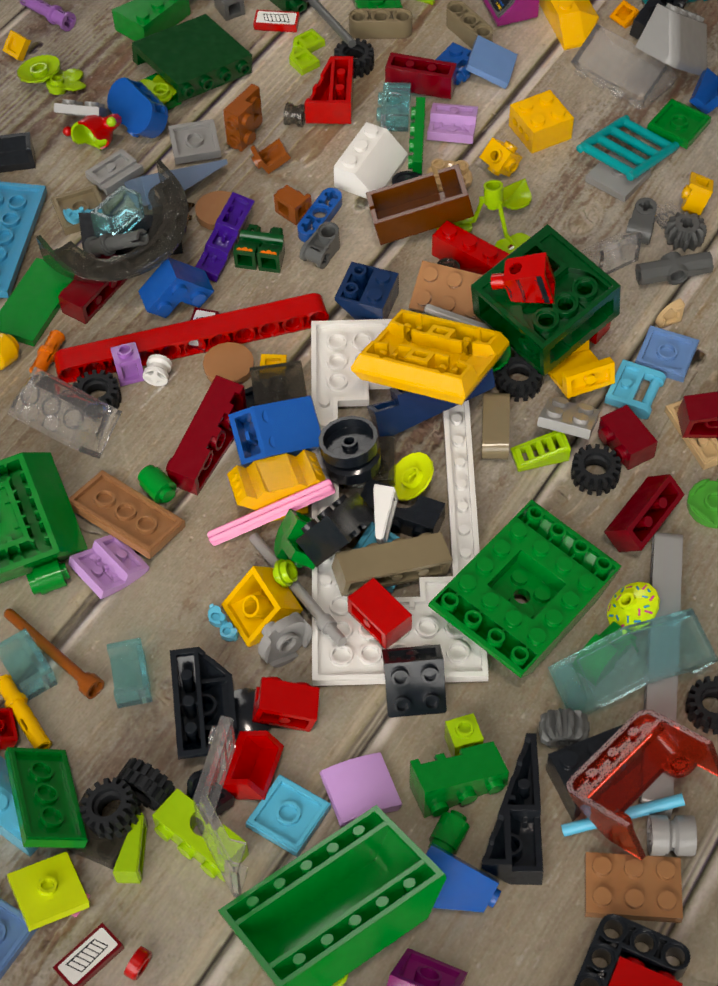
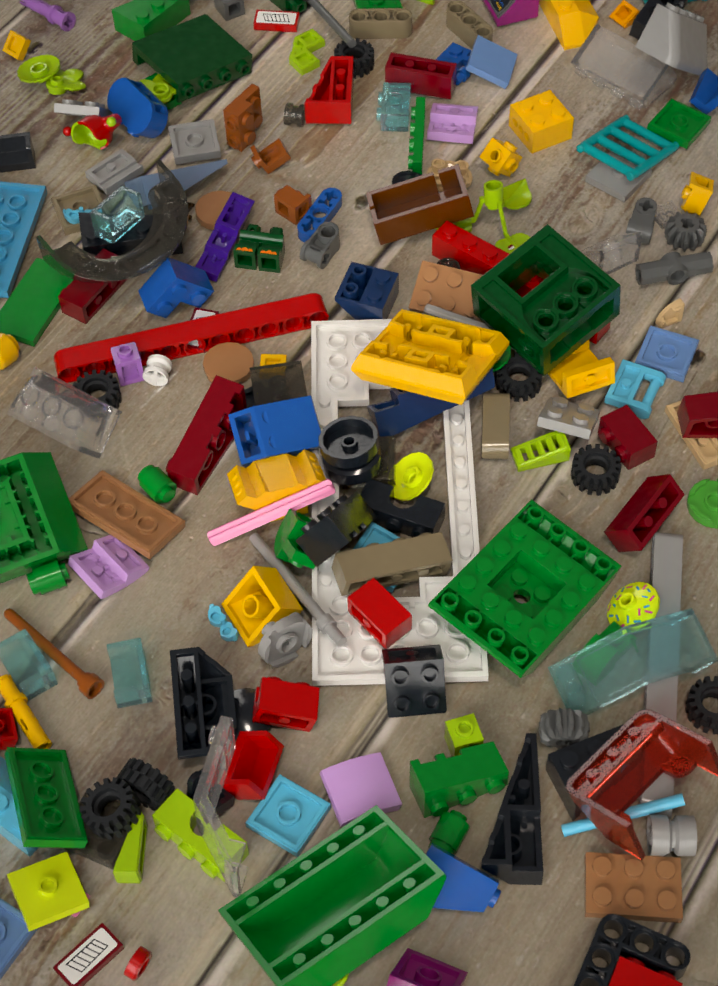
orange pin [29,330,65,378] -> none
dark grey pin [84,229,149,259] -> none
lime plate [273,559,298,588] -> none
white slope [334,122,408,199] -> none
white slope [373,484,398,544] -> none
red torso [491,252,556,304] -> none

